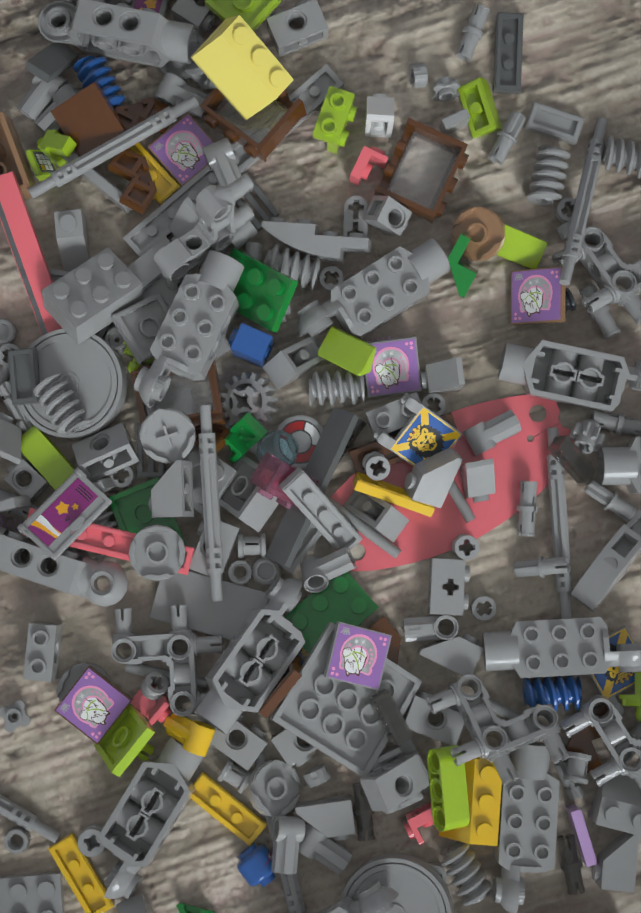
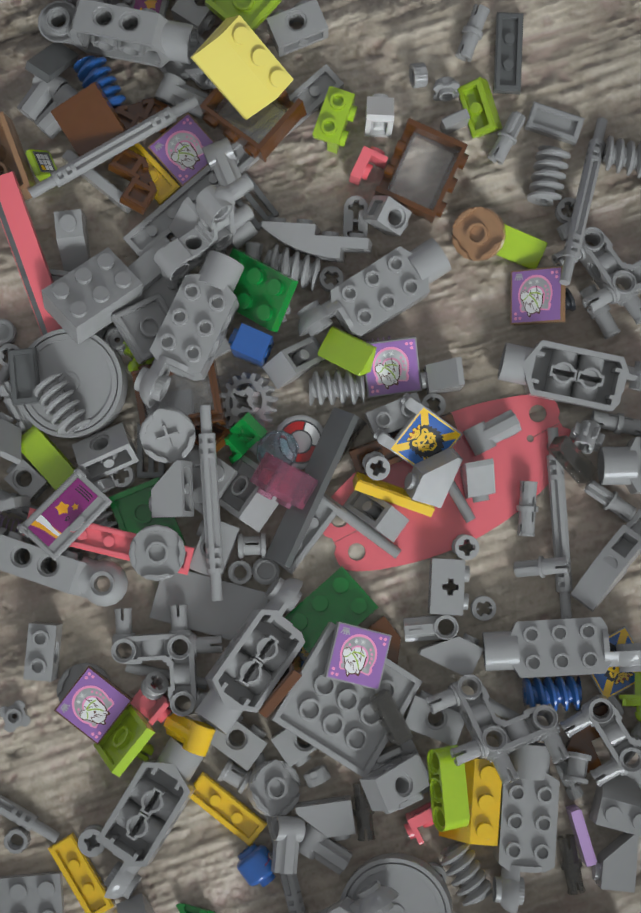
lime piece [37,129,77,166] -> none
light grey tile [278,467,363,550] -> none
light grey piece [300,547,357,593] -> none
green slope [448,232,478,298] -> none

